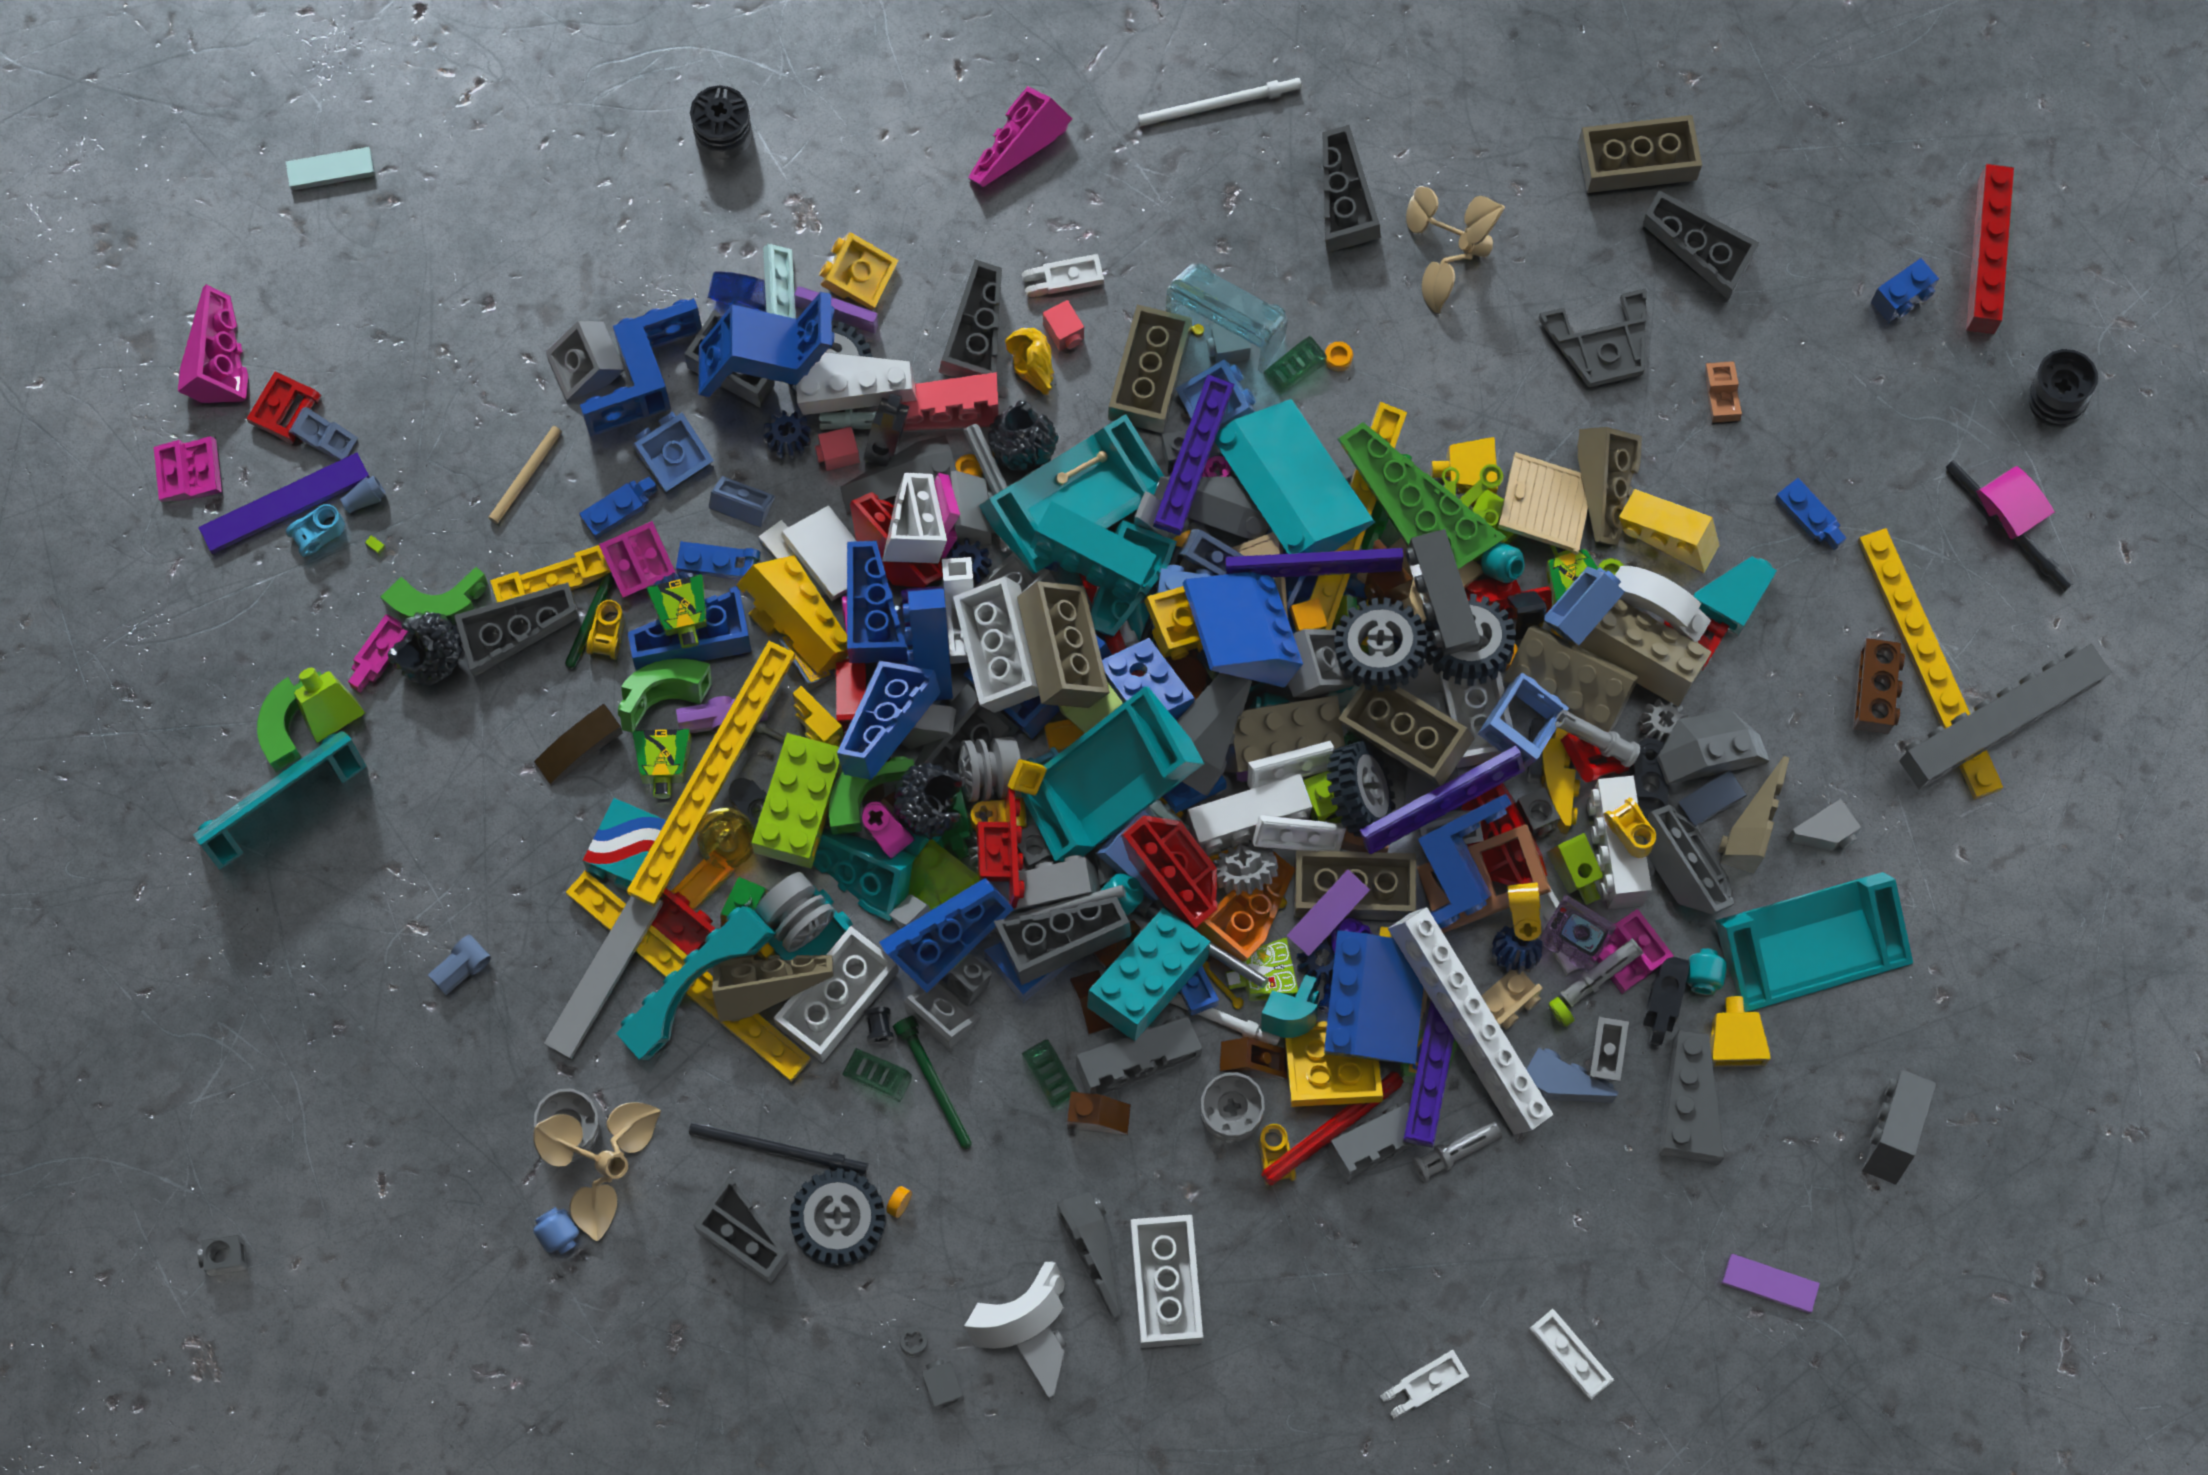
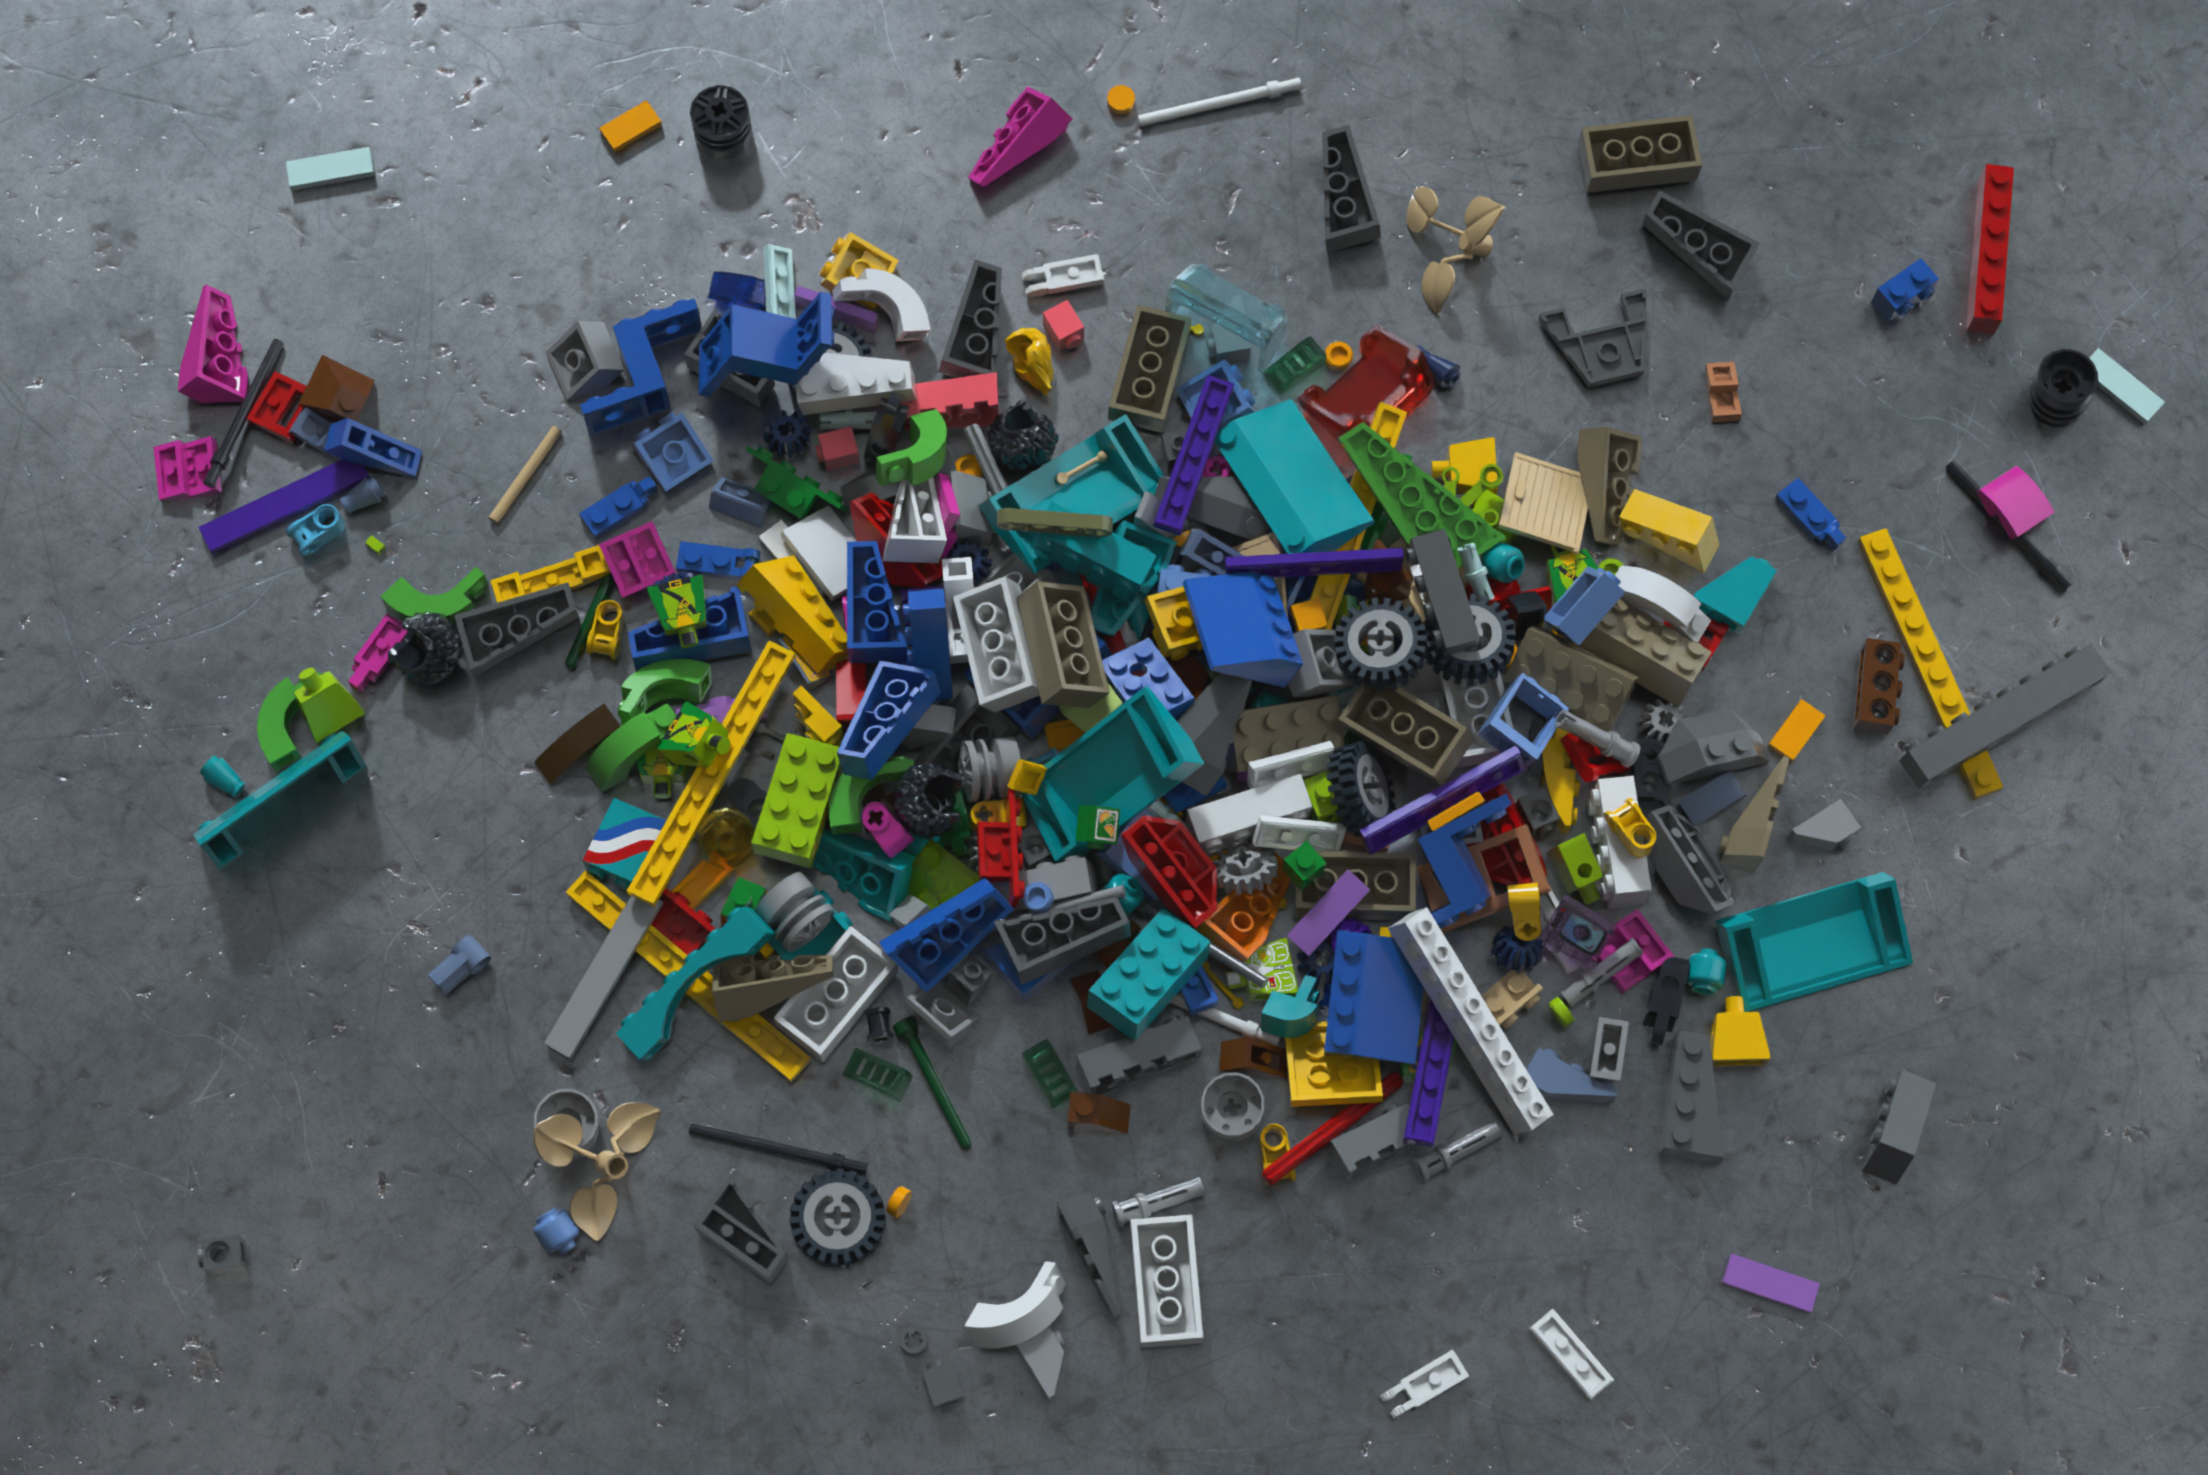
none -> teal cone [200,755,246,797]
none -> black bar [203,339,284,488]
none -> reddish brown slope [298,355,375,423]
none -> blue slope [324,418,422,477]
none -> bright green arch [586,703,676,792]
none -> light orange tile [599,100,662,153]
none -> lime torso [657,701,730,767]
none -> green bracket [746,446,849,520]
none -> white arch [832,268,930,342]
none -> bright green arch [876,409,947,486]
none -> olive beam [997,508,1113,537]
none -> medium blue tile [1022,882,1054,913]
none -> green brick [1075,805,1120,850]
none -> light orange tile [1107,85,1135,115]
none -> light grey pin [1111,1177,1205,1228]
none -> green brick [1282,841,1326,891]
none -> clear red windscreen [1297,324,1434,442]
none -> dark blue cone [1413,345,1461,388]
none -> light orange tile [1428,792,1485,832]
none -> light aqua pin [1457,543,1494,602]
none -> light orange tile [1768,699,1826,763]
none -> light aqua tile [2089,348,2165,425]

